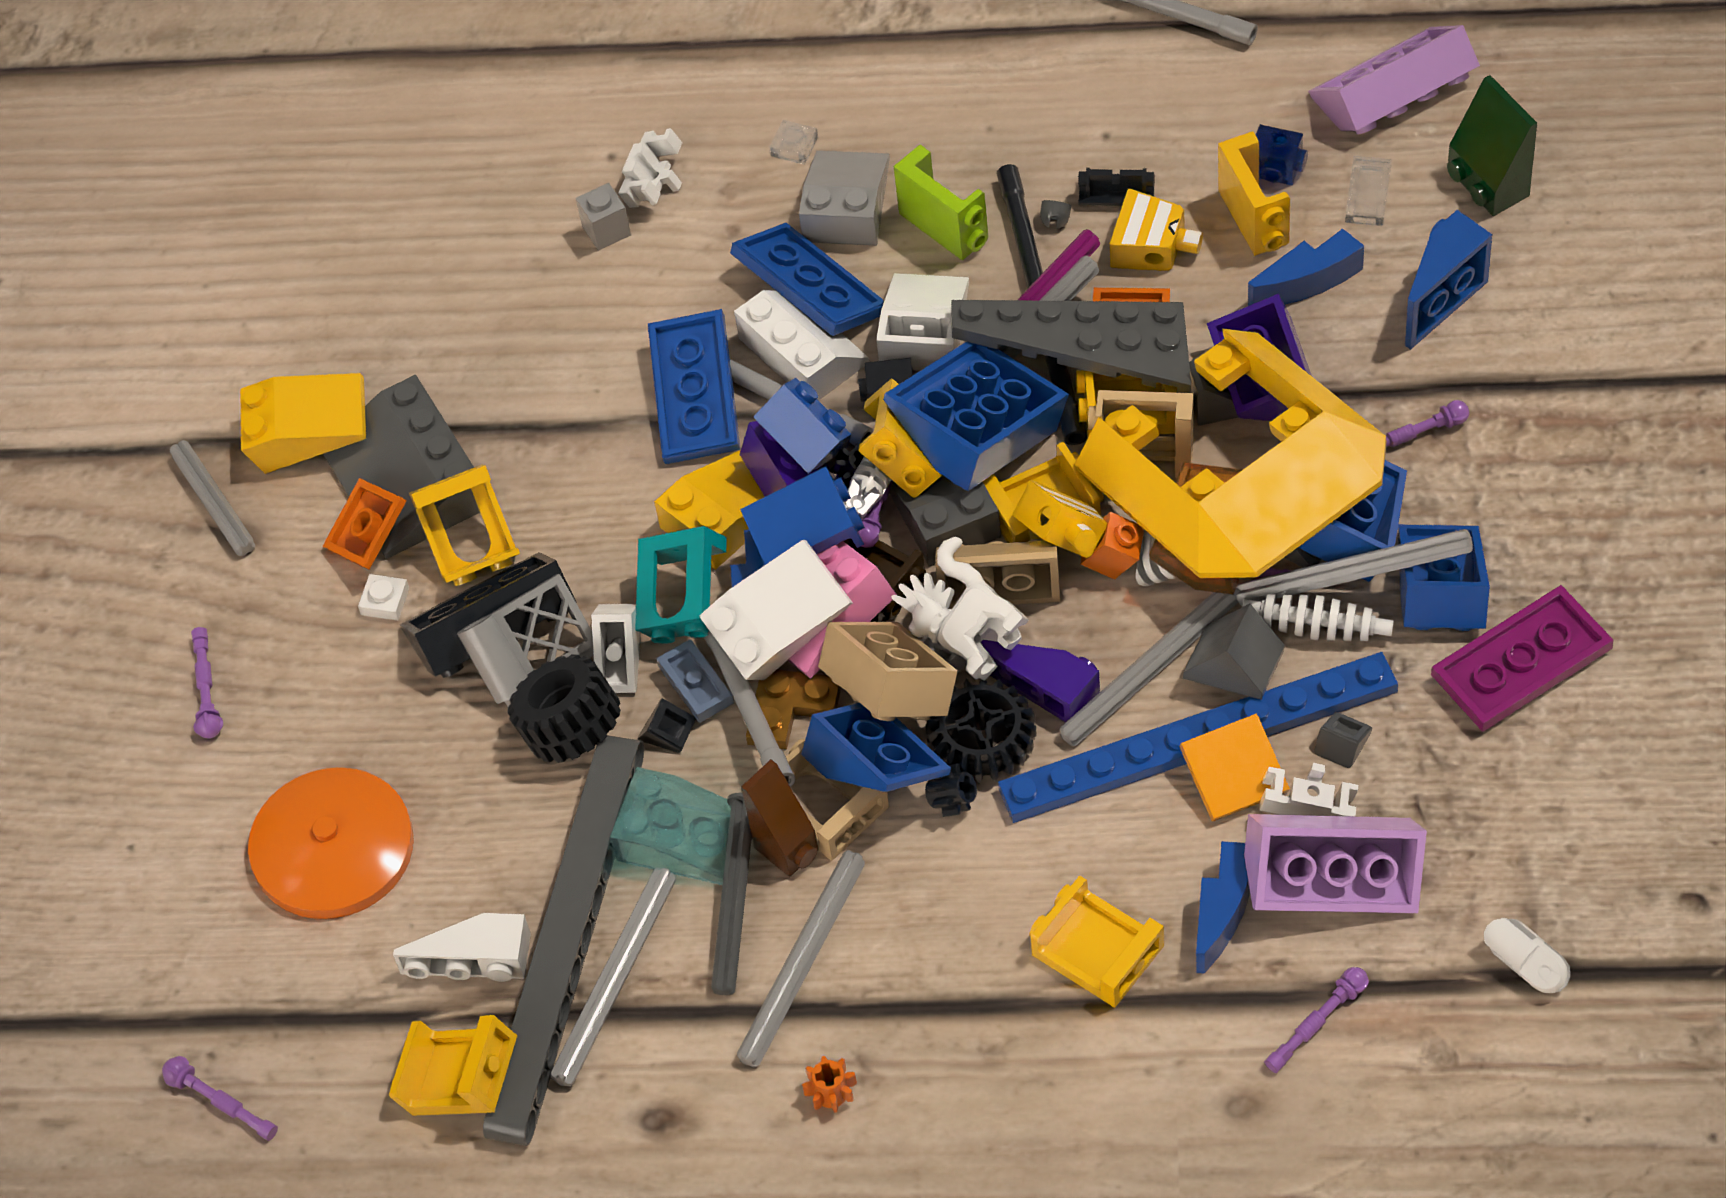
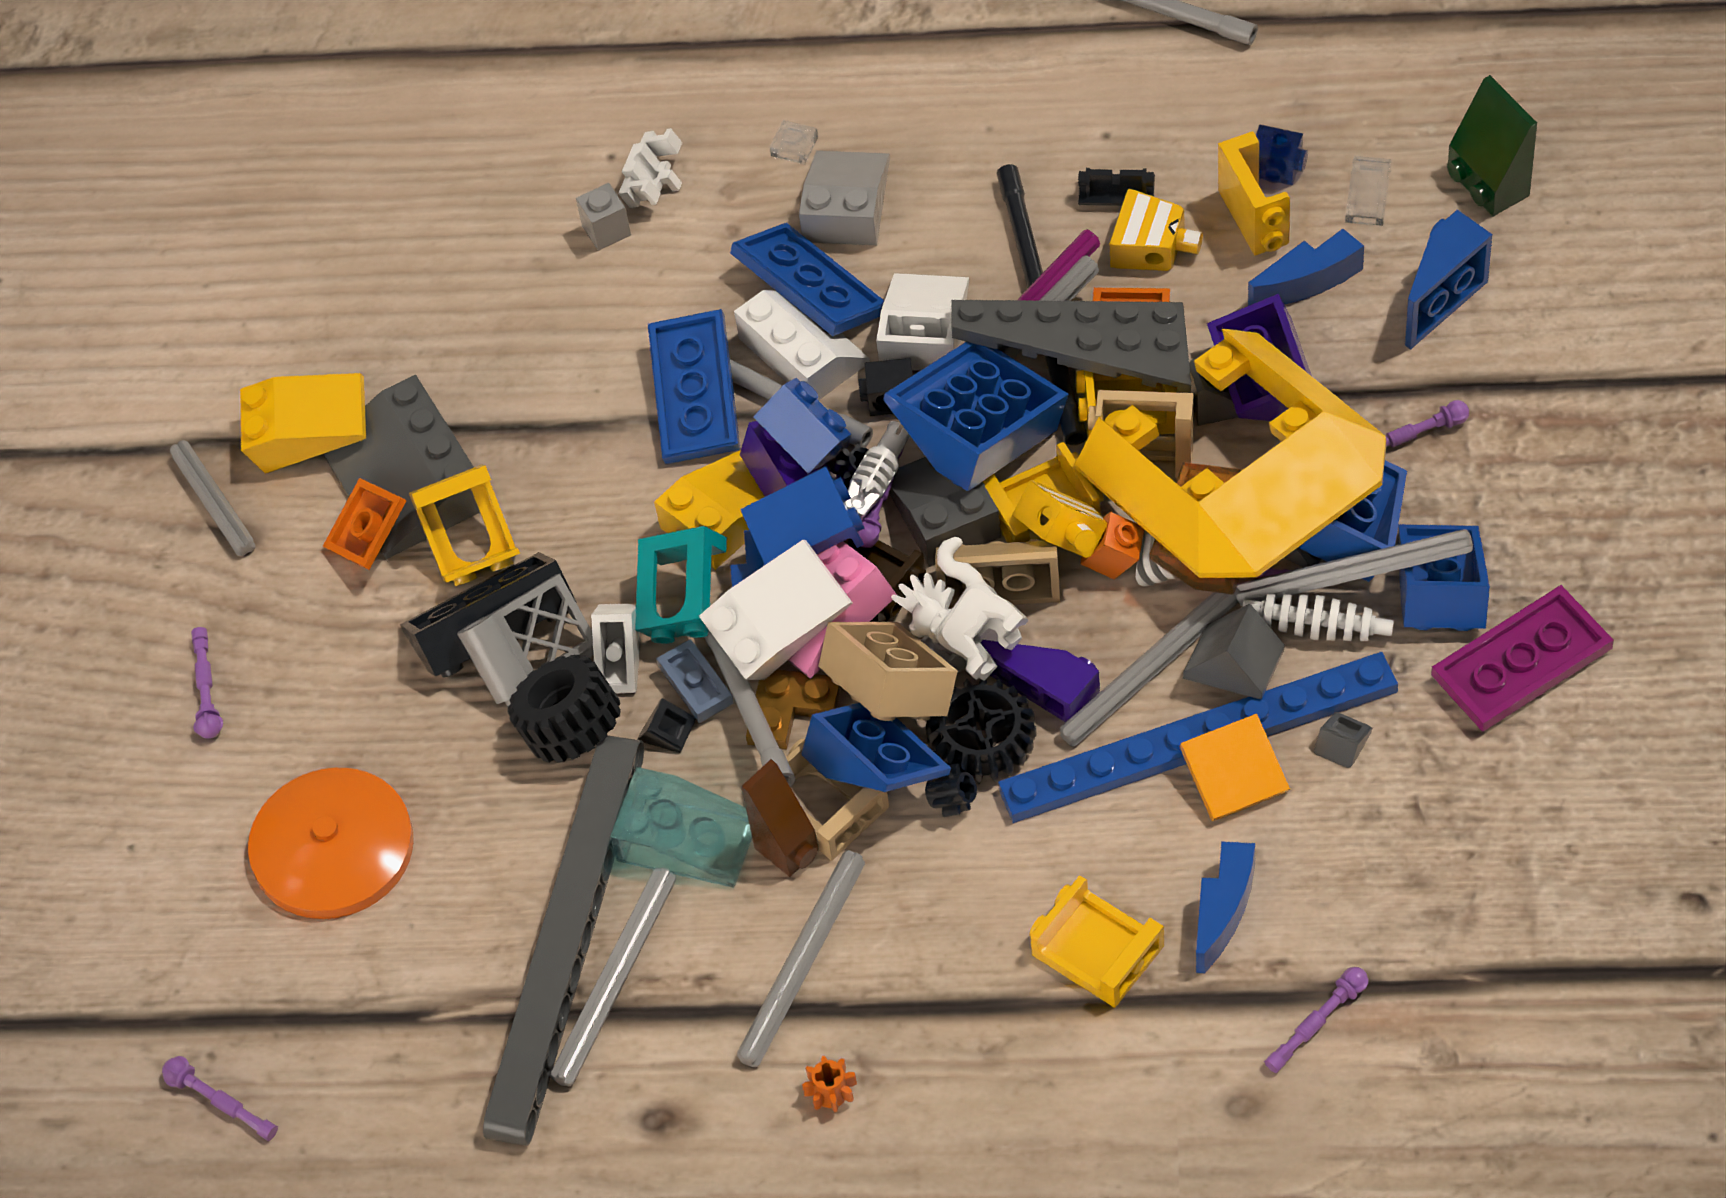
white plate [358,574,409,621] -> none
yellow panel [389,1015,518,1116] -> none
white slope [393,913,531,982] -> none
dark grey axle [711,793,752,996] -> none
yellow panel [859,378,942,498] -> none
lime panel [893,145,988,261] -> none
dark grey hinge [1040,200,1072,229] -> none
lavender slope [1244,814,1427,913] -> none
white piece [1259,763,1359,816] -> none
lavender slope [1308,25,1480,134] -> none
white arm [1484,918,1571,993] -> none

